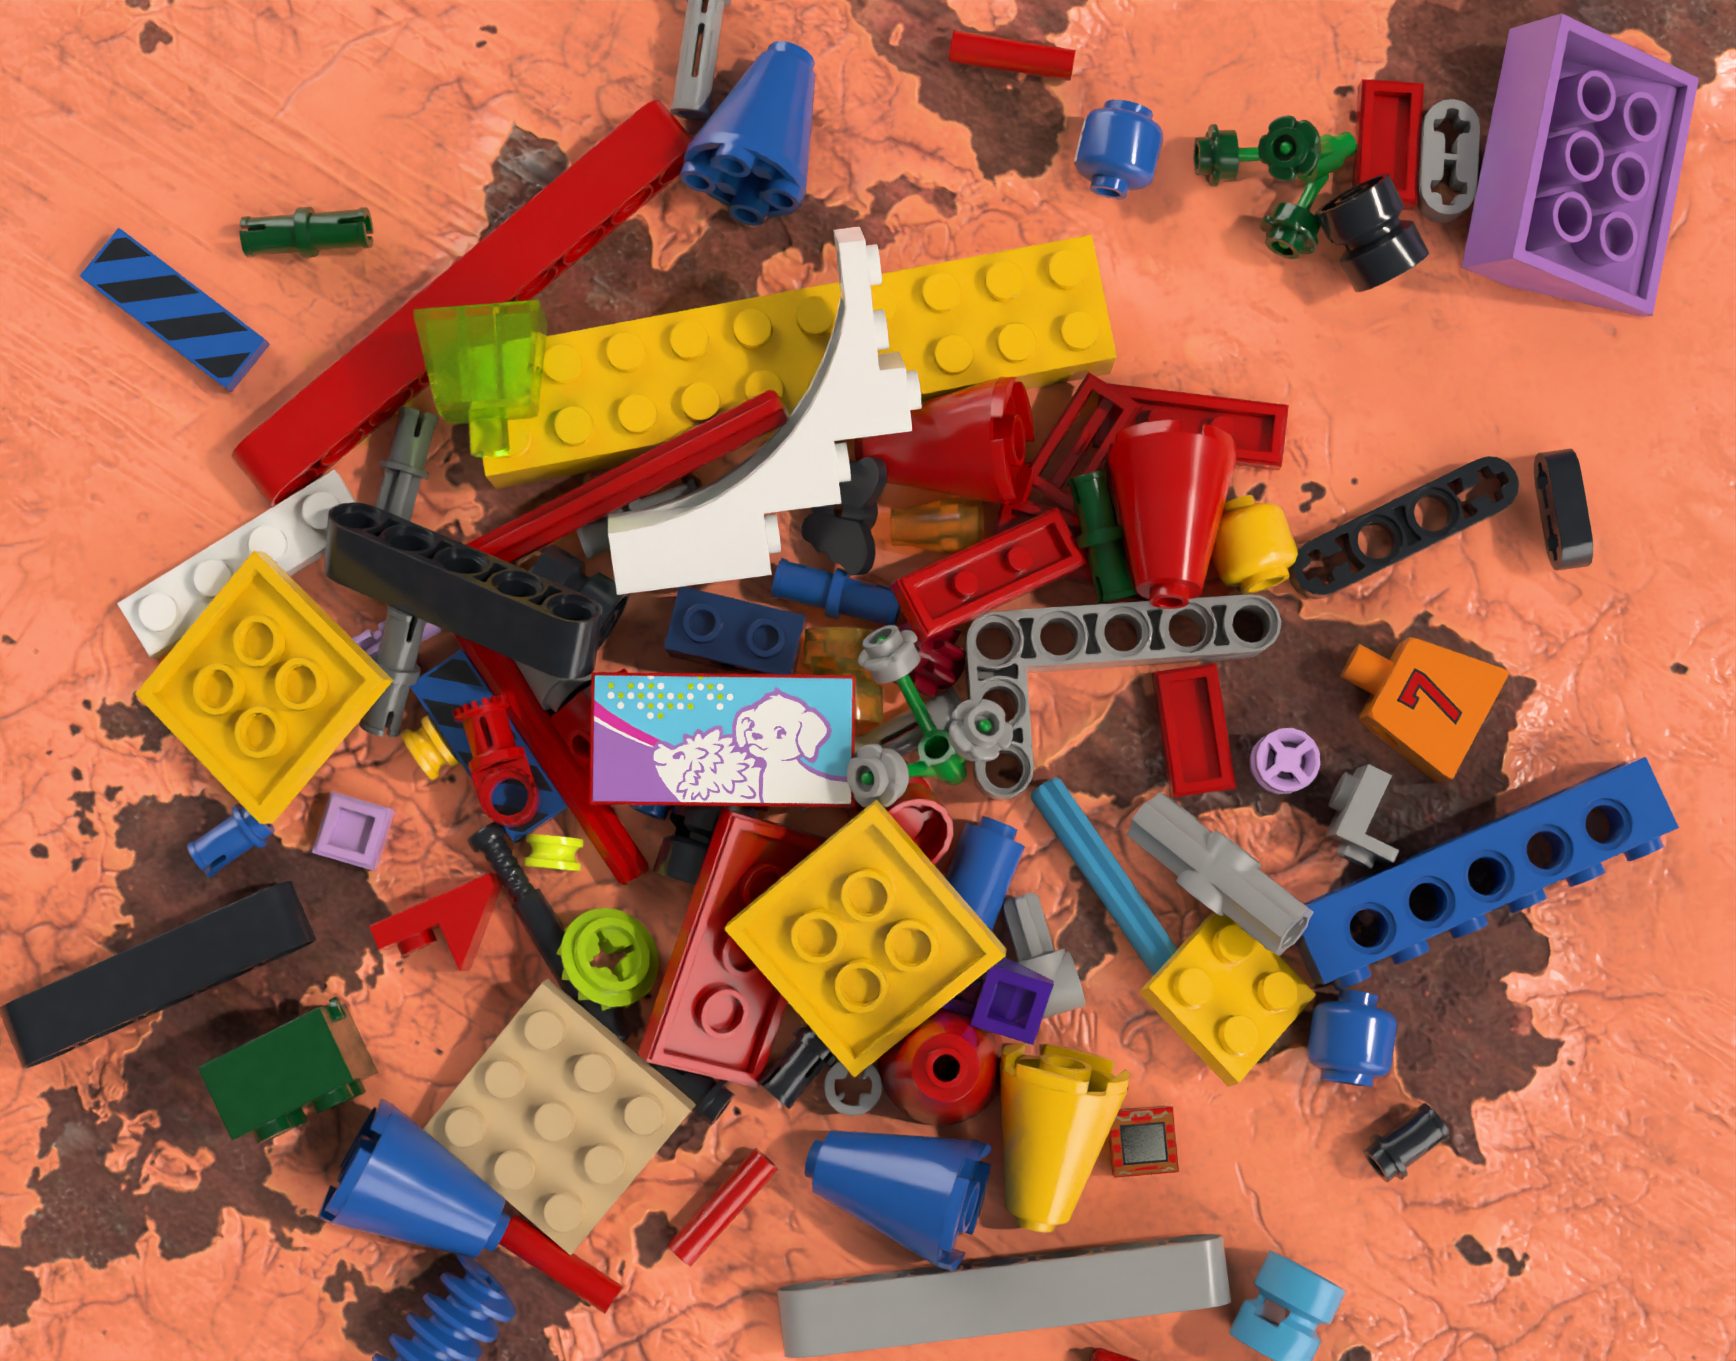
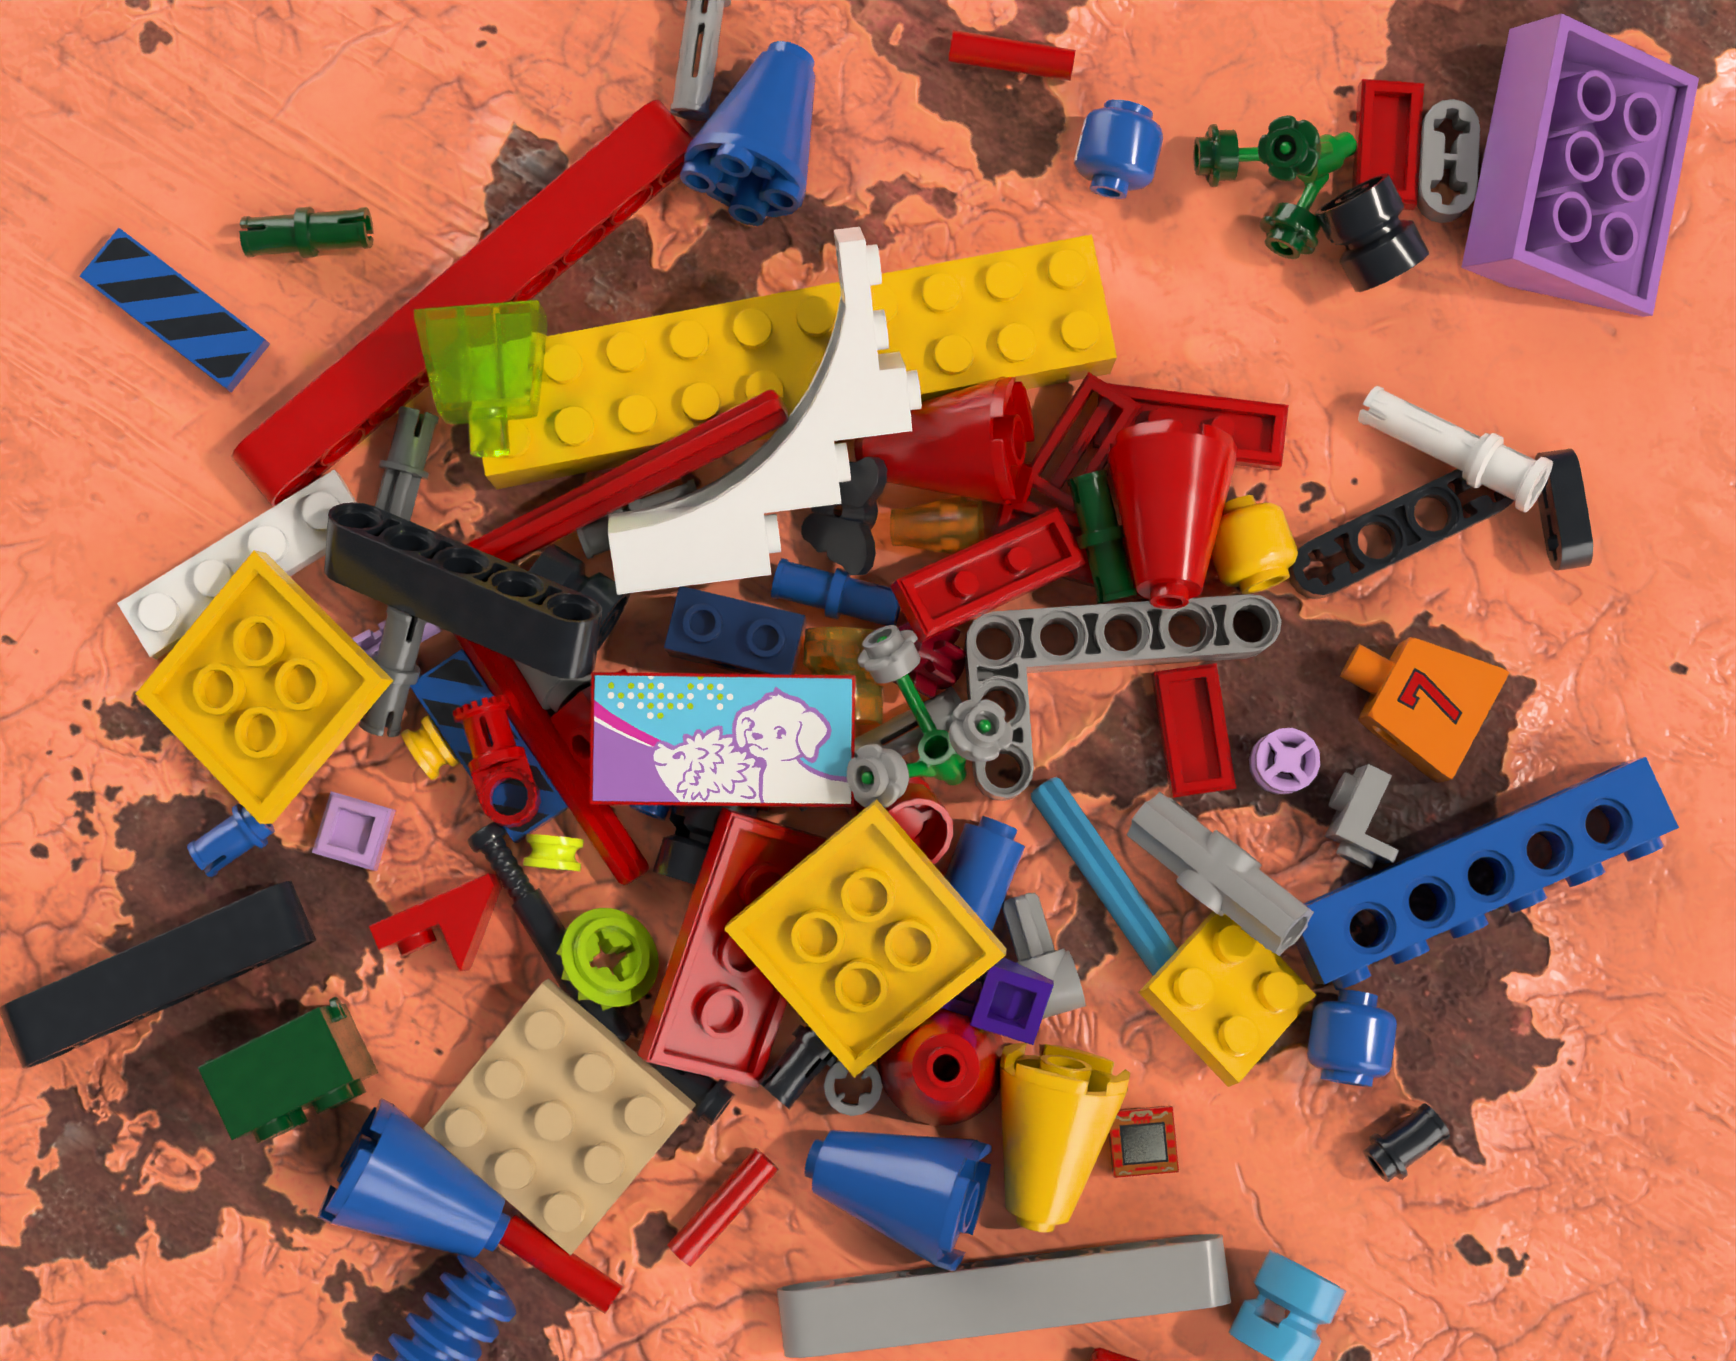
none -> white pin [1358,386,1553,512]

